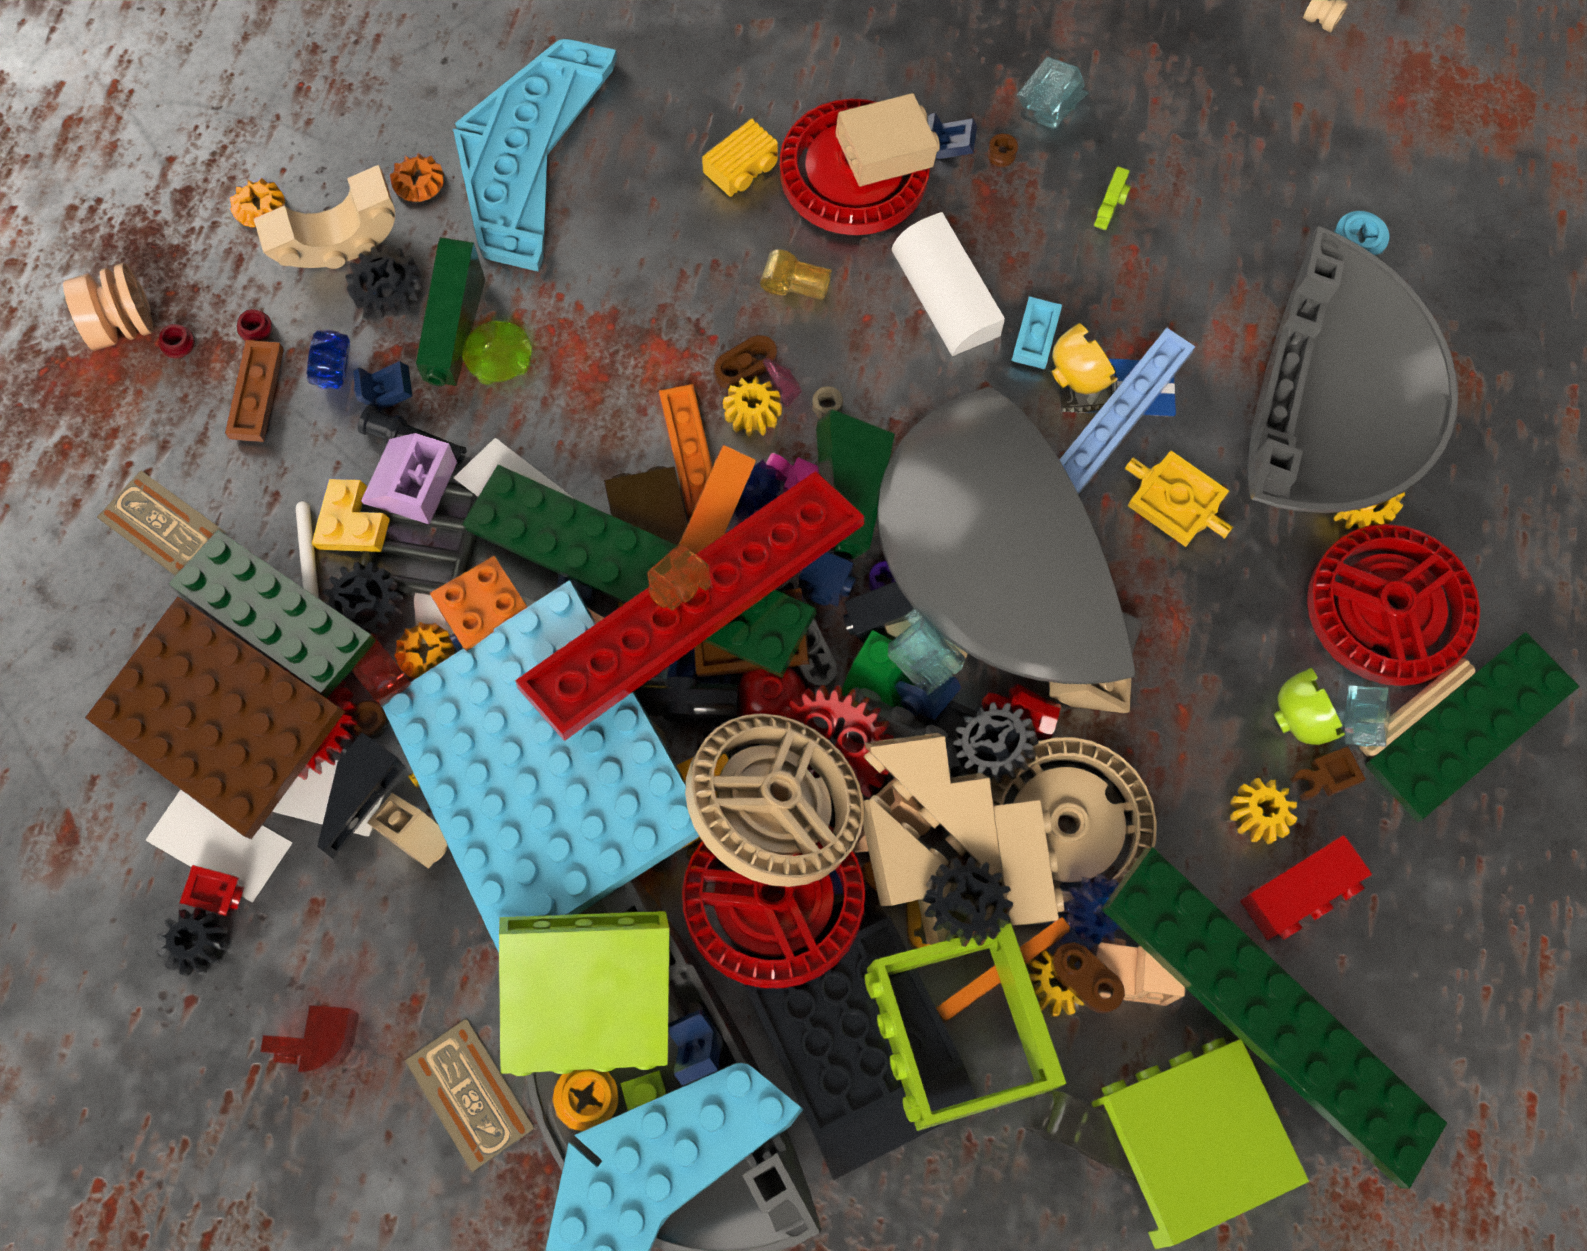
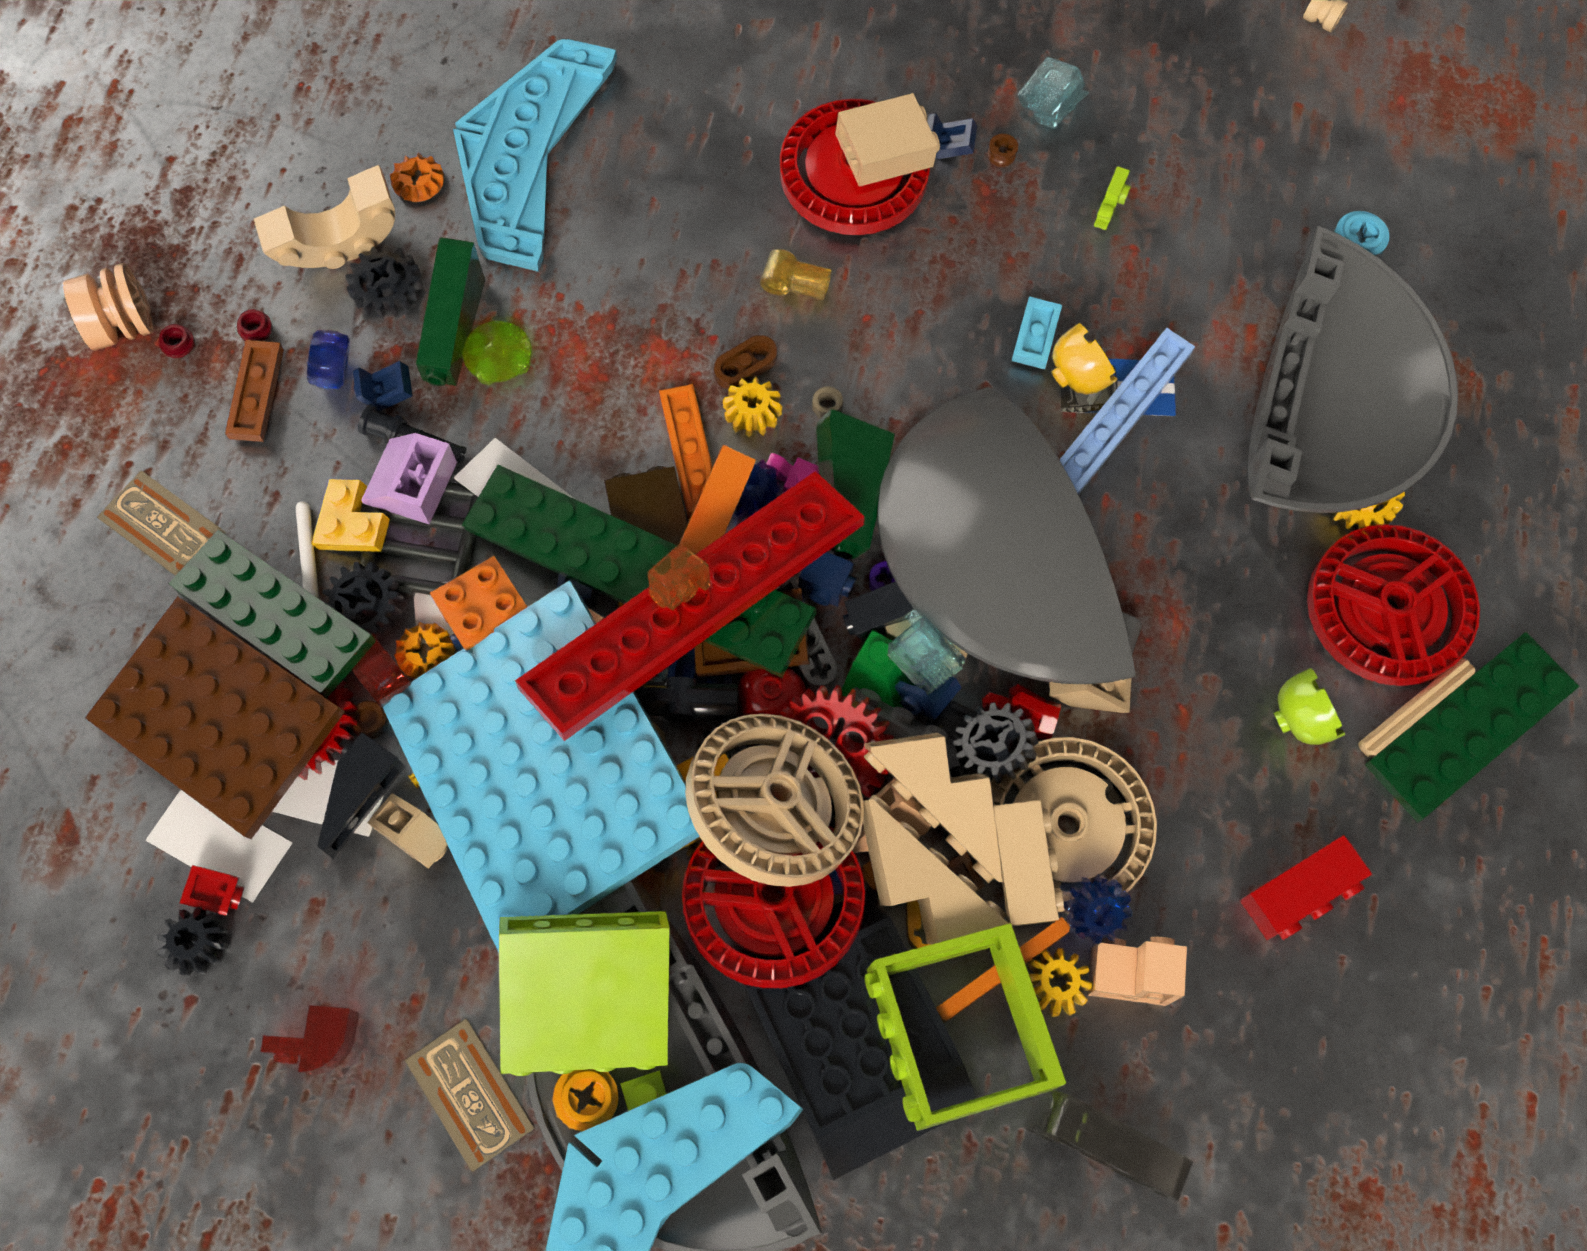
light orange gear [230,178,285,227] -> none
dark blue bracket [668,1010,722,1085] -> none
yellow brick [702,118,778,197] -> none
clear pink slope [763,358,802,407] -> none
white brick [892,212,1005,356] -> none
black gear [923,857,1013,947] -> none
reddish brown plate [1051,943,1125,1014] -> none
lime panel [1091,1037,1309,1249] -> none
dark green plate [1101,847,1447,1189] -> none
yellow plate [1125,450,1234,547] -> none
yellow gear [1230,778,1297,844] -> none
reddish brown plate [1290,746,1366,801] -> none
clear light blue brick [1344,686,1391,747] -> none

